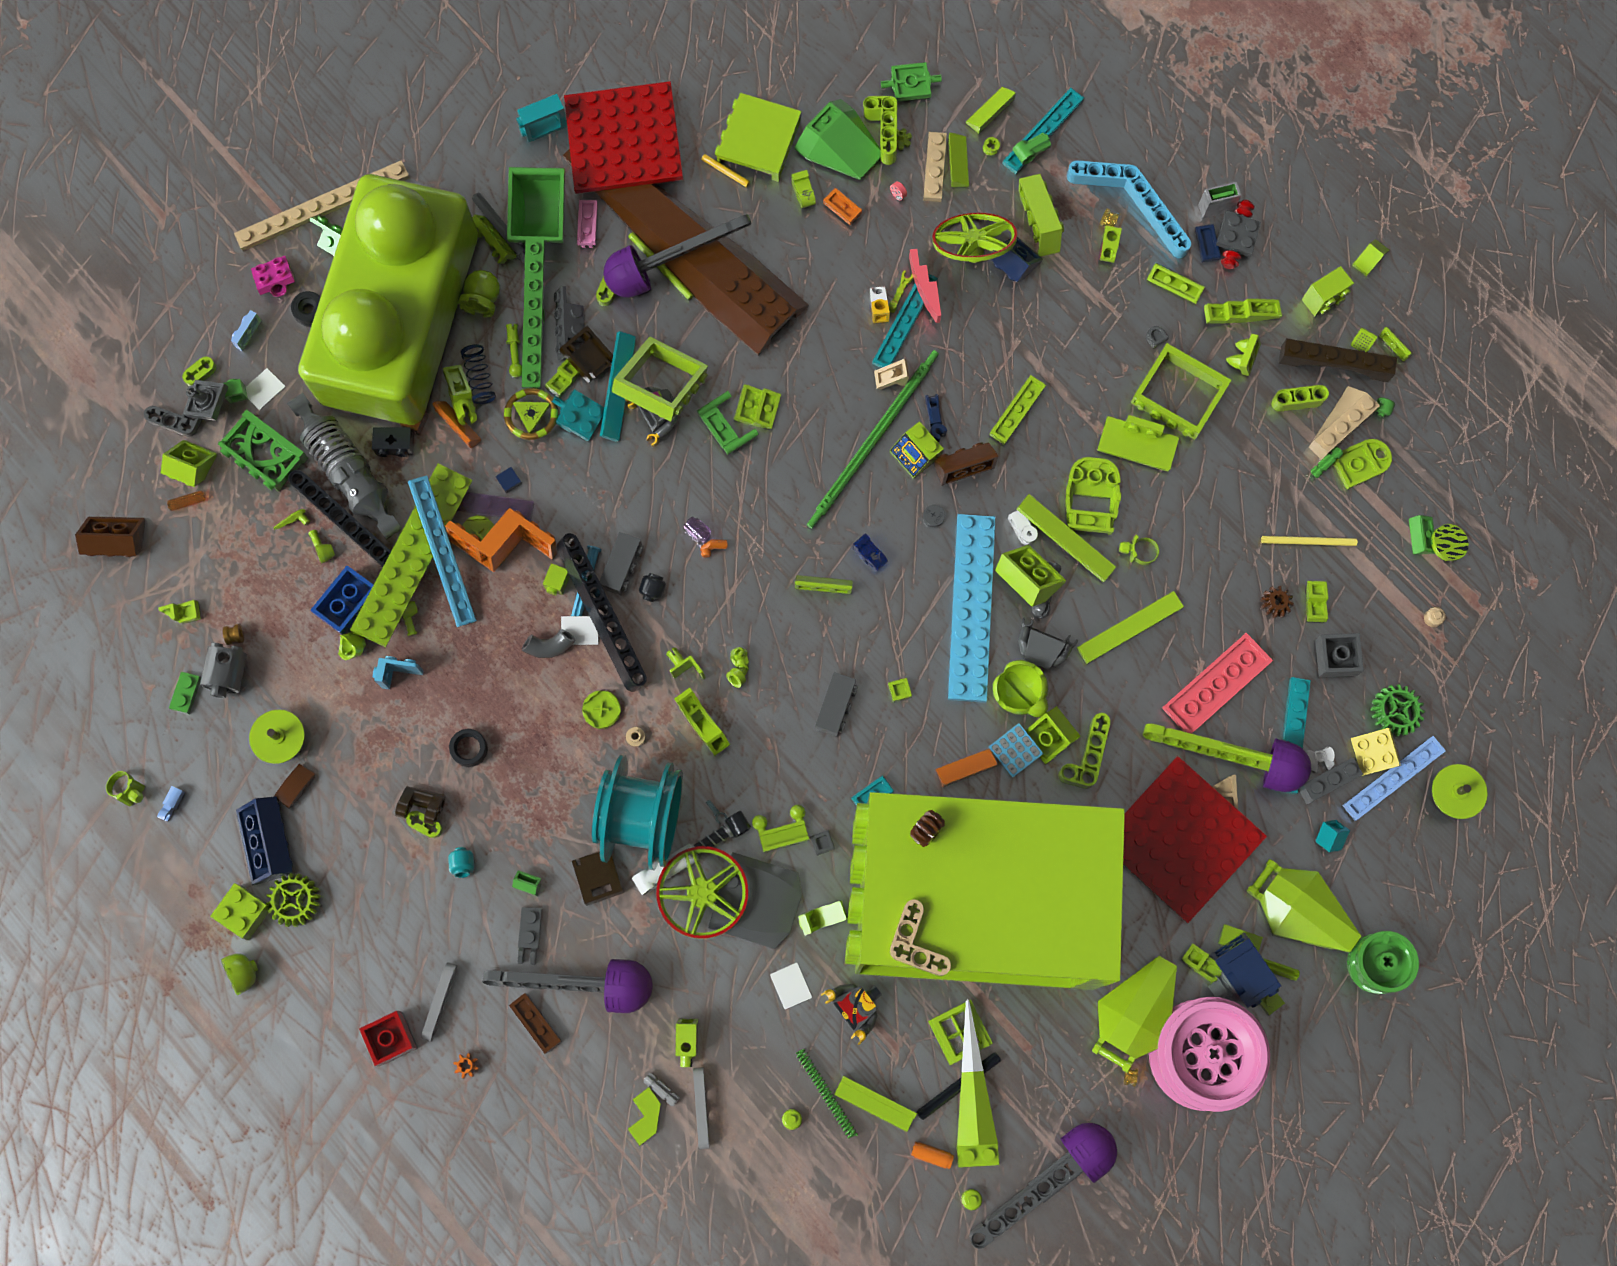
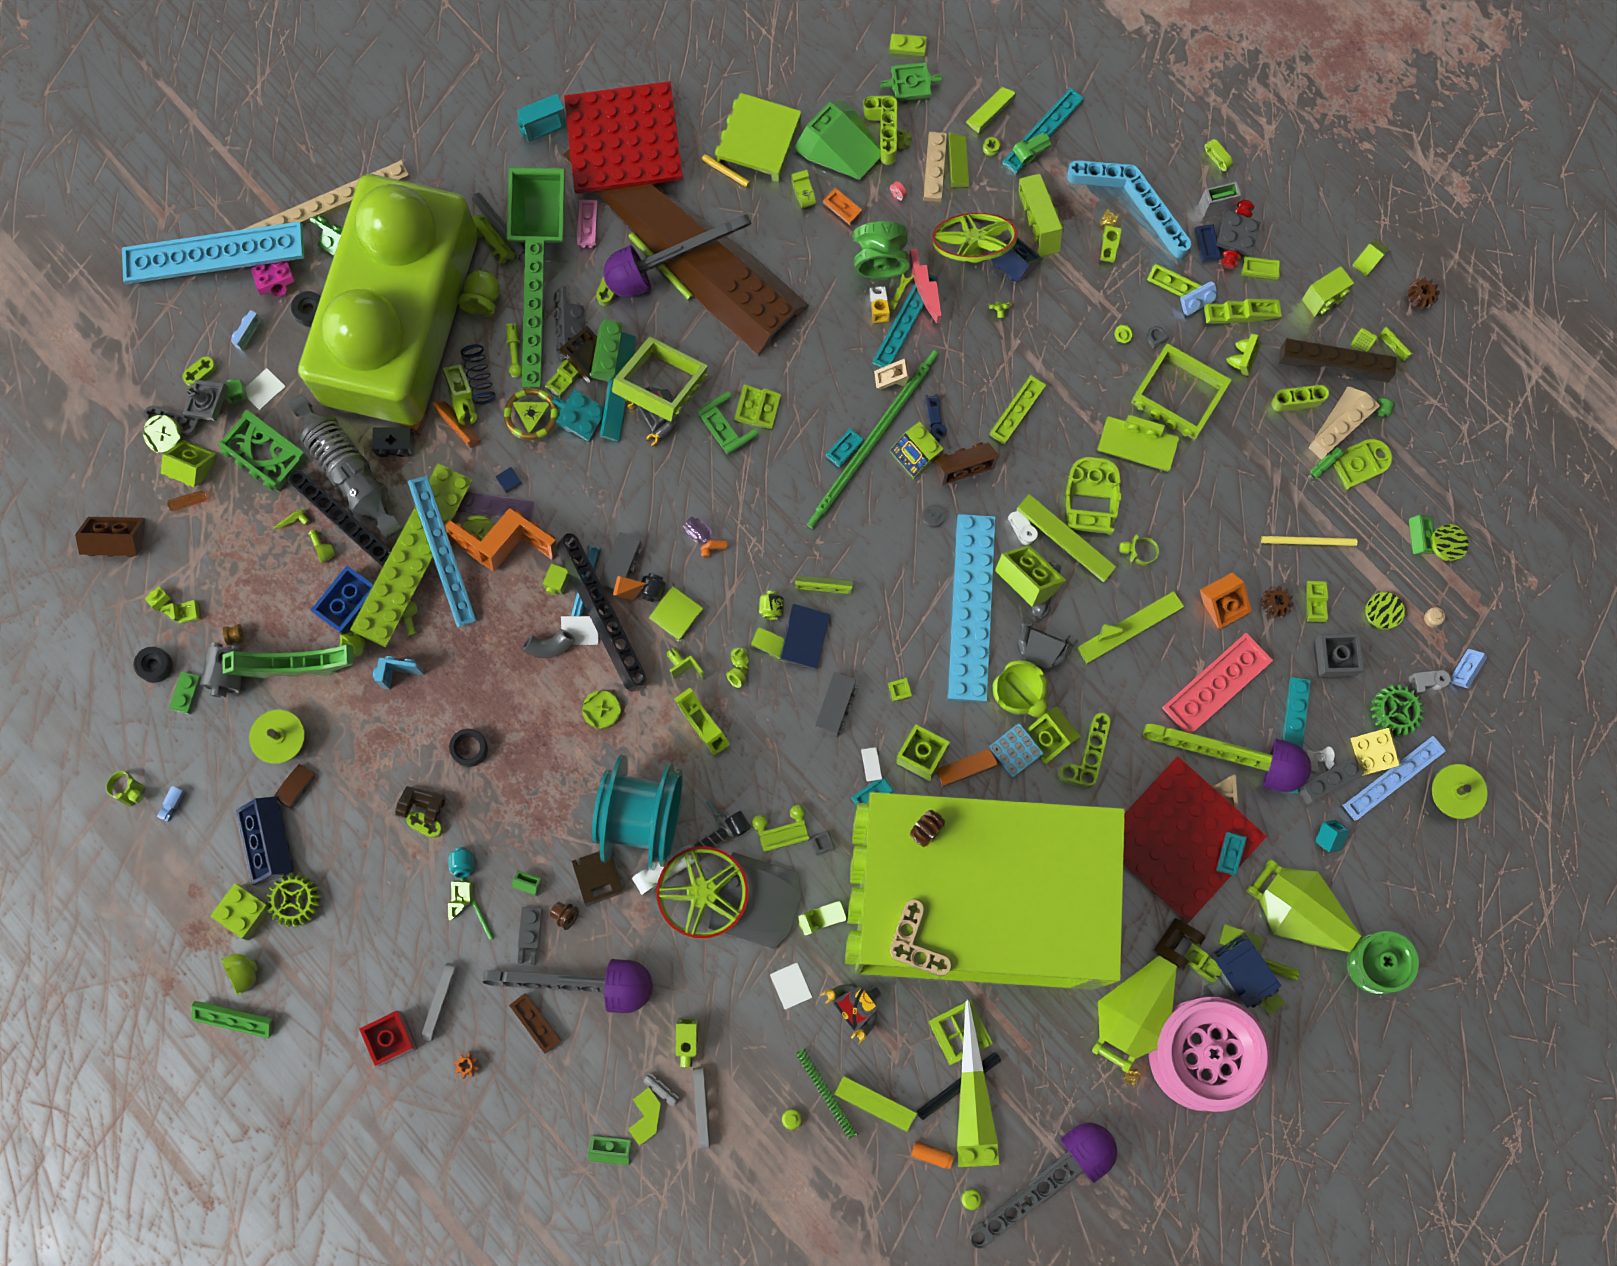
tan plate [626,727,645,747] -> none
clear blue leg [853,533,888,572] -> none
none -> medium azure plate [122,221,304,284]
none -> black tyre [133,646,172,683]
none -> tile [143,415,181,452]
none -> lime plate [145,586,171,612]
none -> bright green plate [191,1000,272,1039]
none -> bright green arch [223,645,354,678]
none -> slope [448,880,473,920]
none -> bright green axle [460,878,494,940]
none -> reddish brown piece [550,902,579,930]
none -> bright green slope [588,1135,632,1165]
none -> bright green brick [591,318,623,382]
none -> orange slope [613,576,646,601]
none -> lime slope [649,586,704,640]
none -> lime slope [751,627,786,662]
none -> lime head [759,591,784,620]
none -> dark blue tile [779,604,830,670]
none -> teal plate [826,428,864,468]
none -> bright green piece [852,221,910,279]
none -> white sticker [861,747,882,781]
none -> lime plate [890,34,926,56]
none -> lime brick [896,724,950,782]
none -> lime plant [989,302,1012,318]
none -> lime slope [1098,624,1123,642]
none -> lime plate [1115,324,1135,343]
none -> dark brown connector [1152,918,1206,971]
none -> light blue plate [1180,281,1218,316]
none -> orange slope [1200,573,1252,629]
none -> lime beam [1205,139,1233,171]
none -> teal plate [1216,832,1246,876]
none -> lime tile [1242,256,1281,280]
none -> lime tile [1365,592,1405,630]
none -> reddish brown gear [1406,277,1440,310]
none -> light grey leg [1409,670,1451,695]
none -> light blue plate [1450,649,1487,689]

